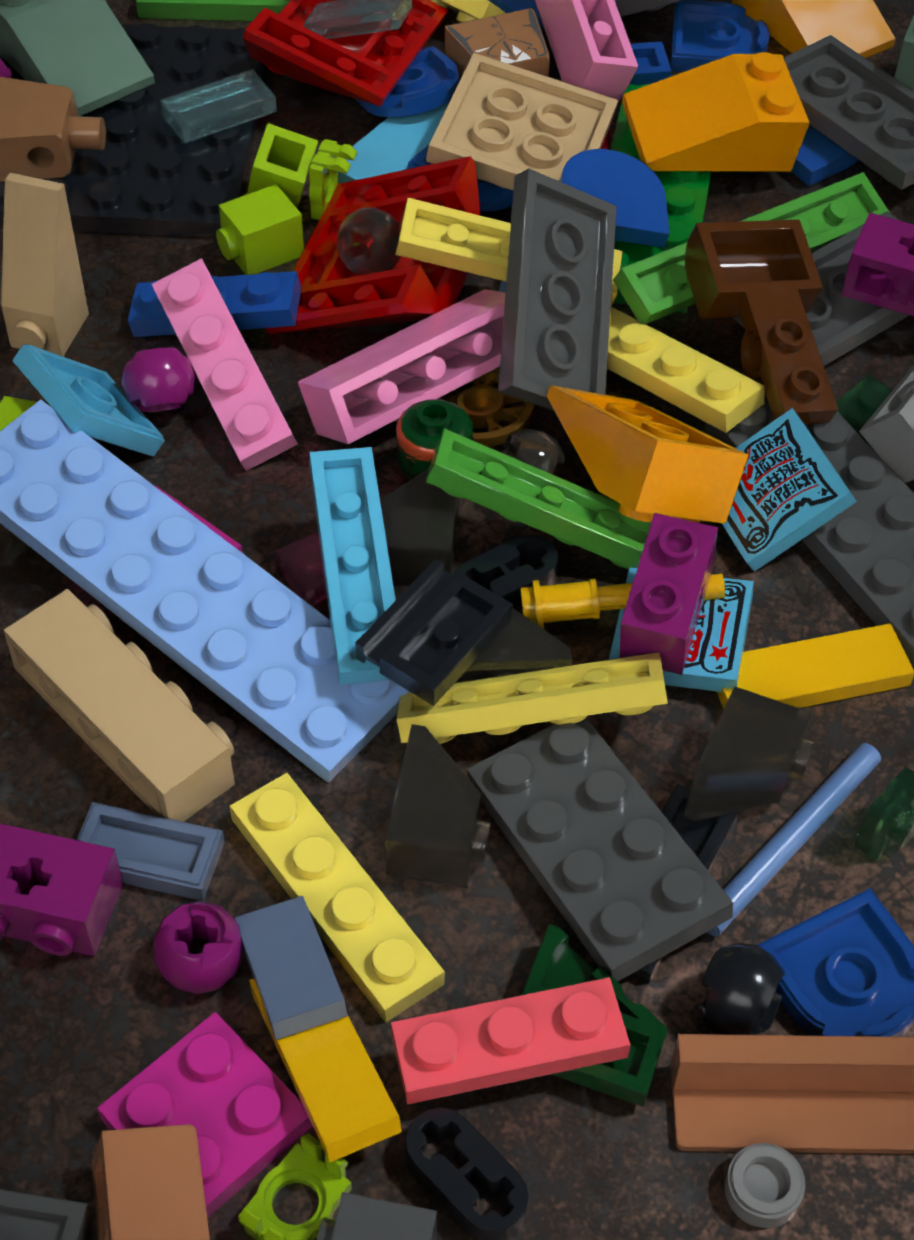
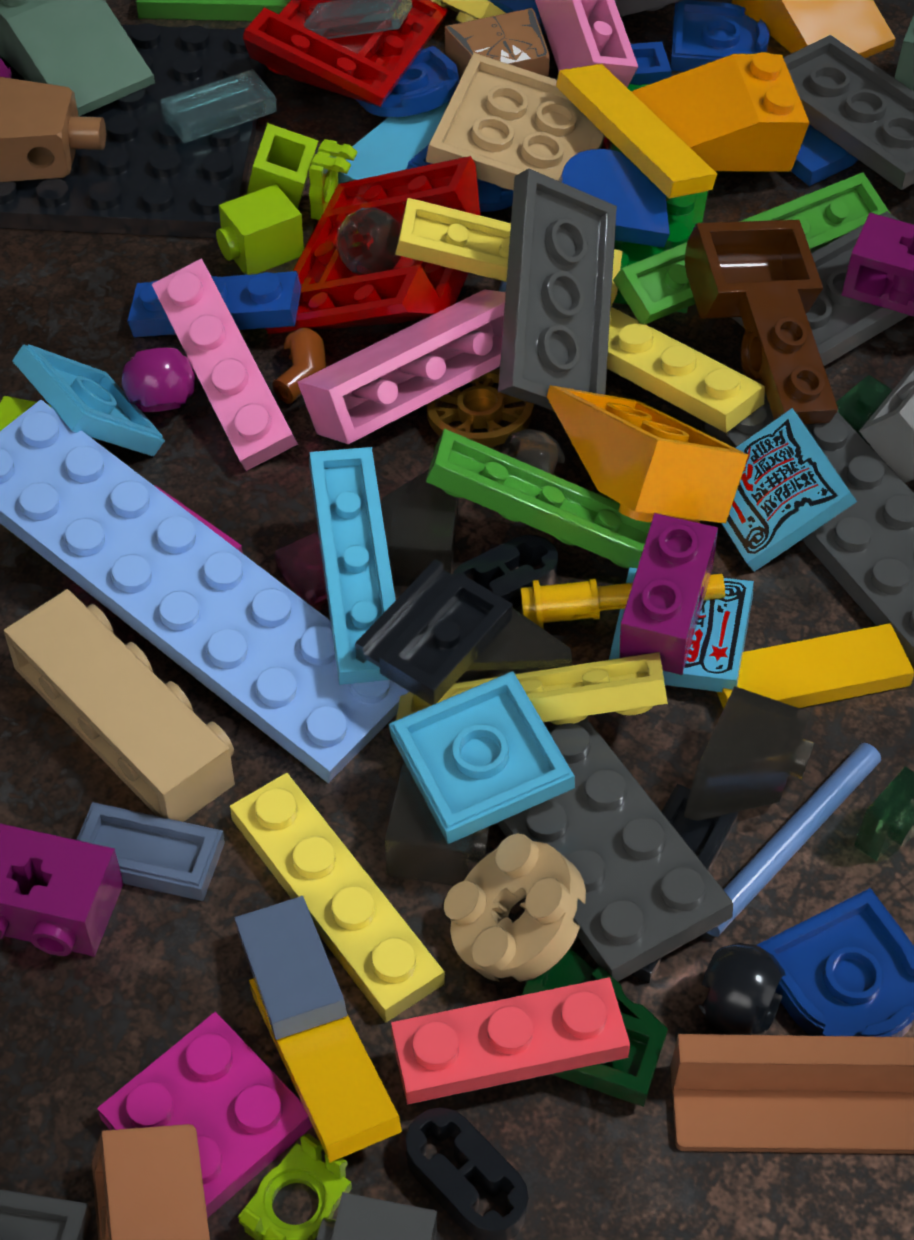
tan slope [1,173,89,357] -> none
magenta piece [153,901,244,995] -> none
dark green head [396,399,473,487] -> none
light grey tile [724,1143,805,1228] -> none
none -> dark orange arm [272,328,326,404]
none -> medium azure tile [389,671,575,844]
none -> tan plate [444,833,586,982]
none -> yellow tile [556,64,717,199]

